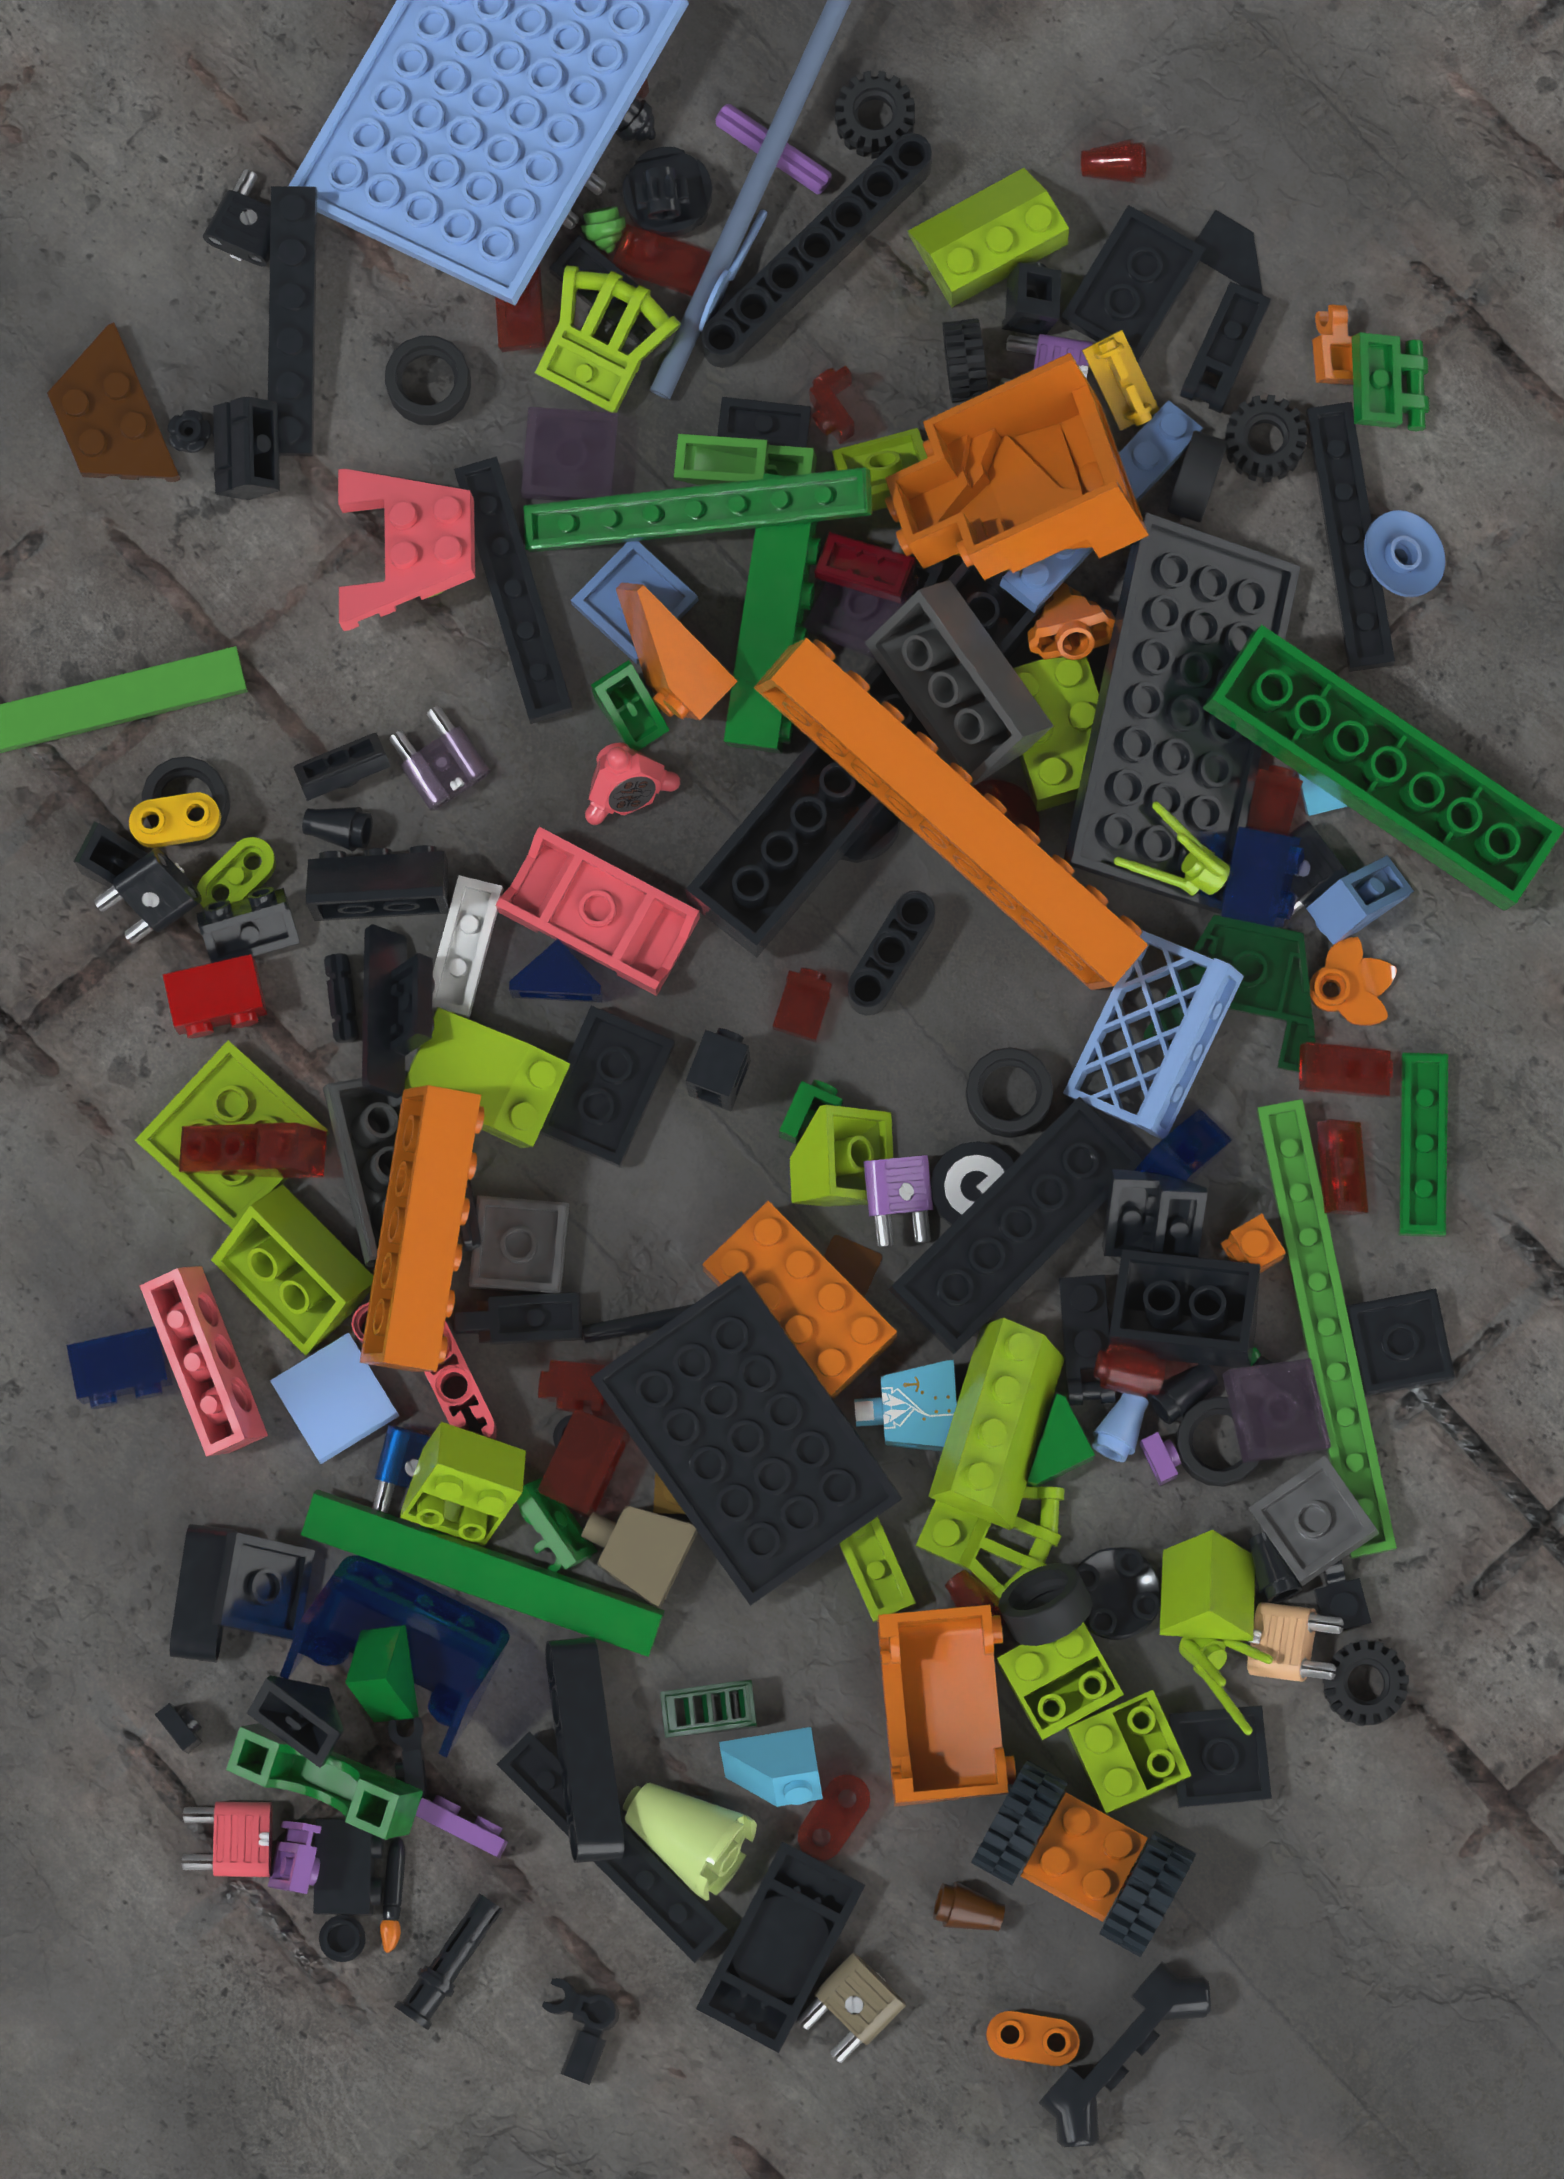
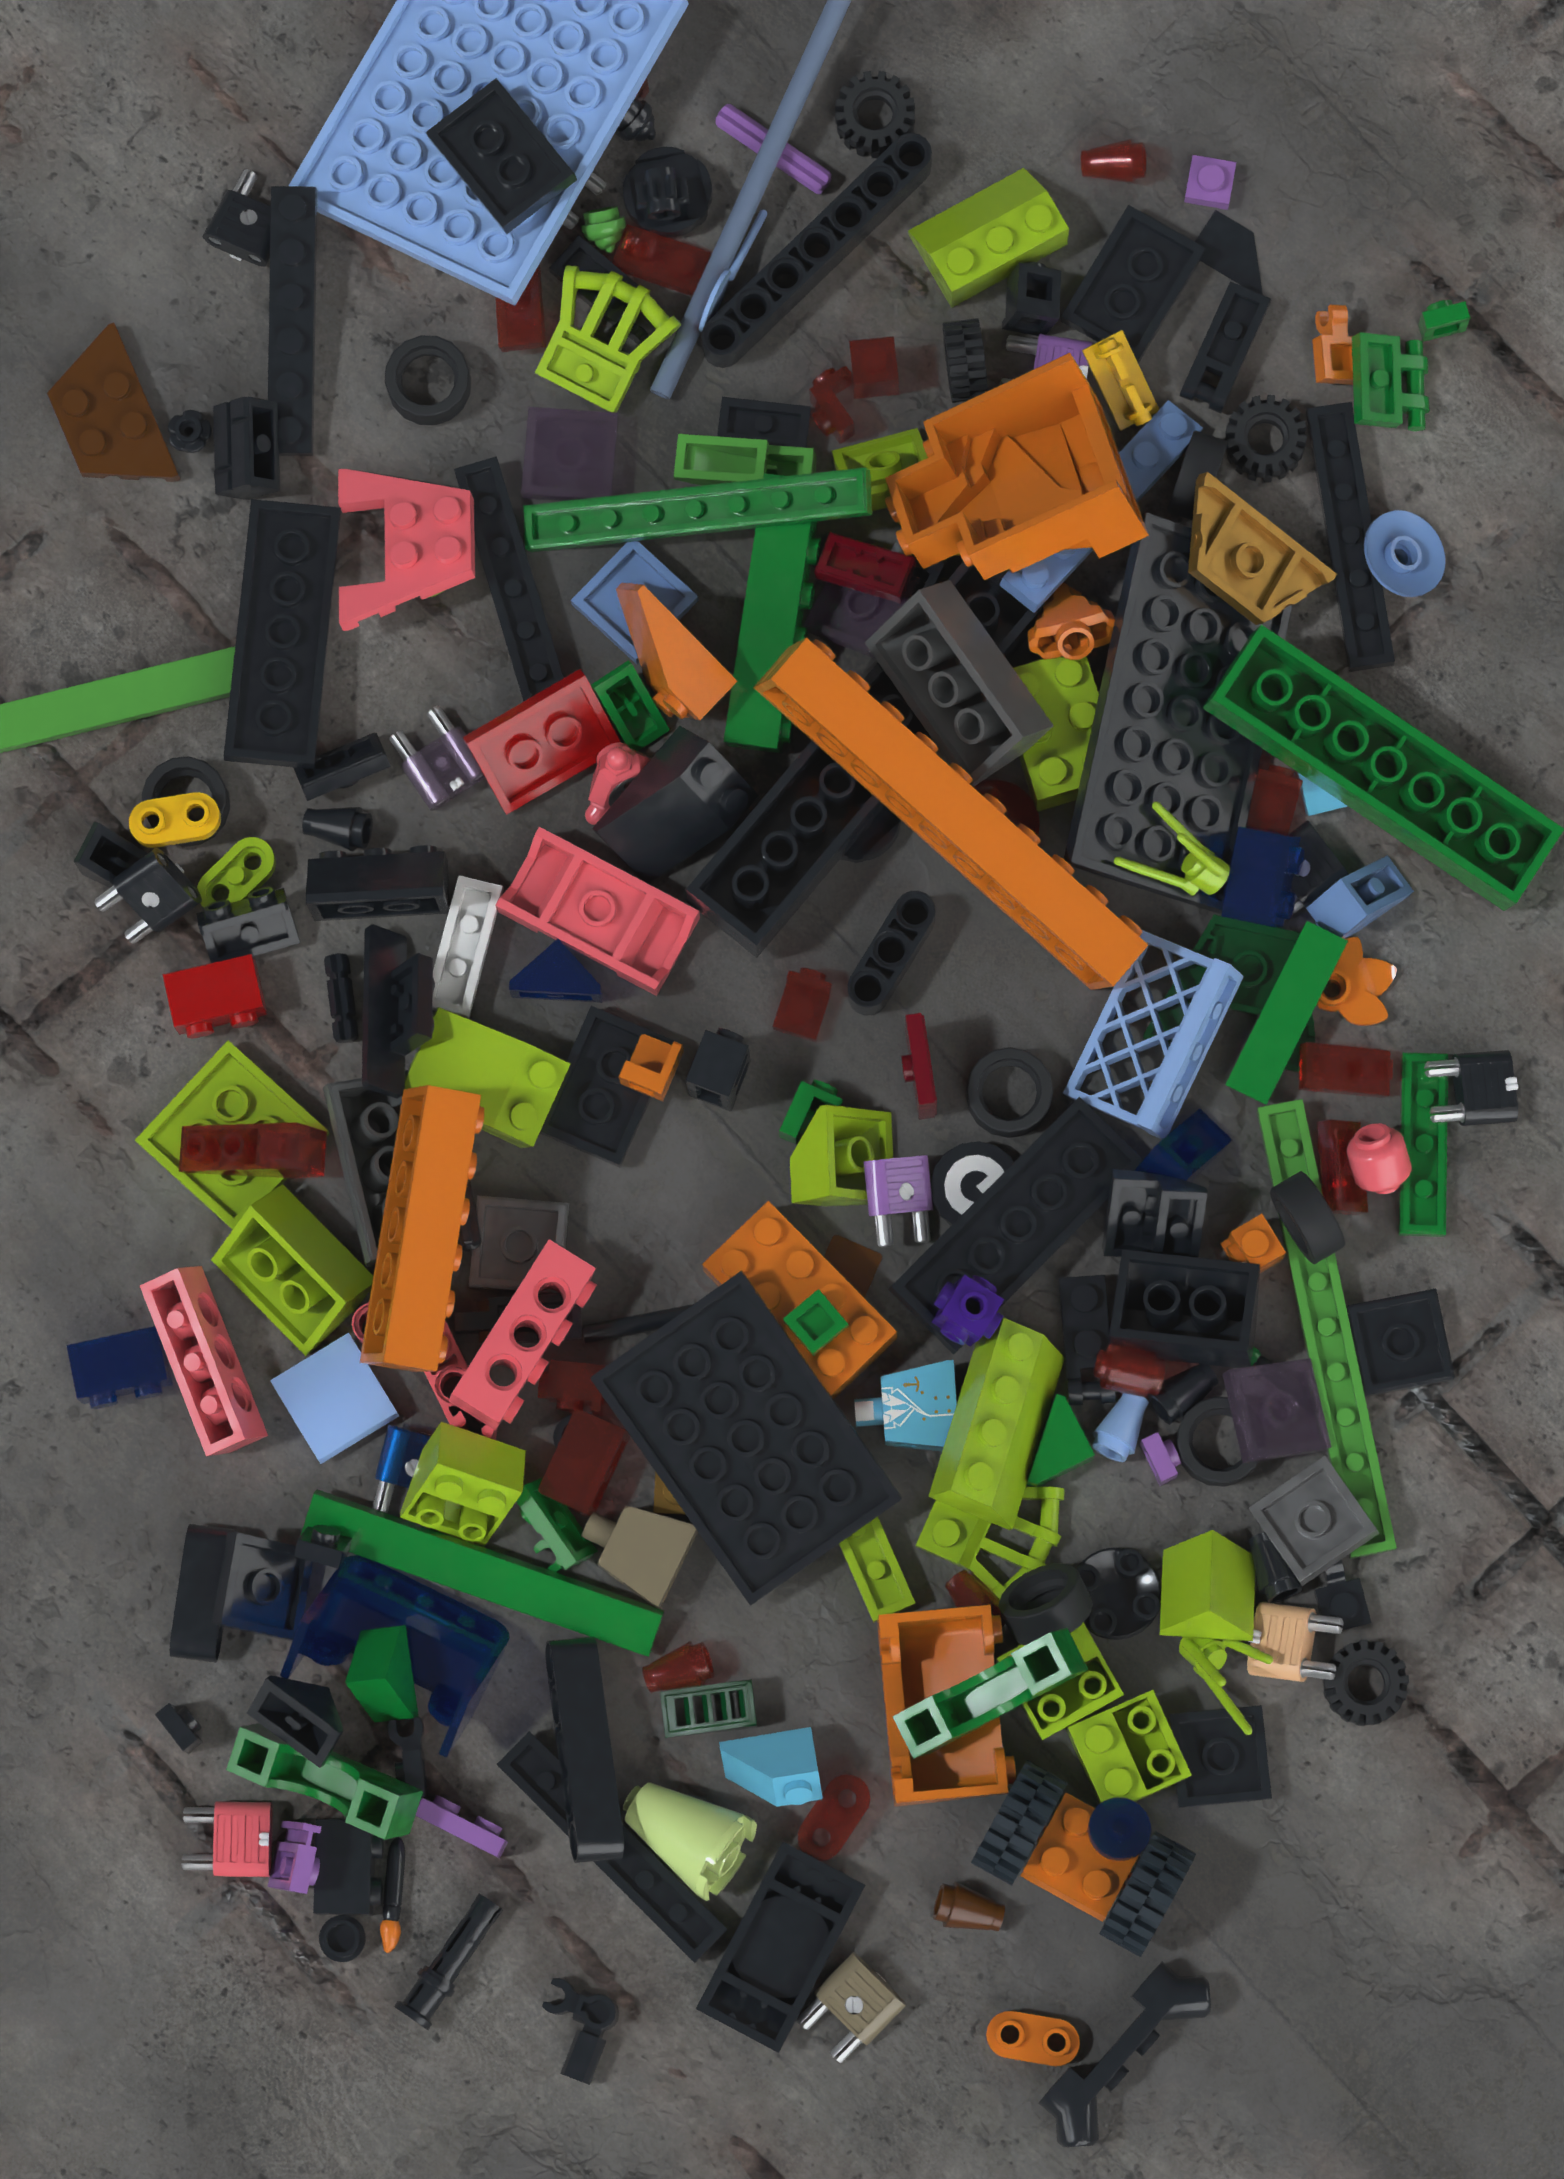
none -> black plate [223,499,341,769]
none -> black plate [294,1525,352,1569]
none -> black plate [425,78,577,235]
none -> coral brick [449,1239,597,1430]
none -> red plate [463,669,621,815]
none -> black slope [592,726,759,884]
none -> orange panel [619,1034,684,1101]
none -> clear red cone [642,1641,714,1693]
none -> green plate [783,1289,849,1356]
none -> clear red brick [849,336,899,399]
none -> green arch [893,1628,1089,1759]
none -> dark red plate [901,1013,937,1120]
none -> dark purple brick [931,1275,1004,1347]
none -> clear blue piece [1088,1797,1151,1861]
none -> medium lavender plate [1184,155,1237,210]
none -> pearl gold wing [1188,472,1337,625]
none -> green tile [1225,921,1348,1105]
none -> black tyre [1270,1171,1346,1264]
none -> coral head [1347,1123,1412,1194]
none -> green plate [1418,300,1470,342]
none -> black piece [1424,1050,1518,1126]

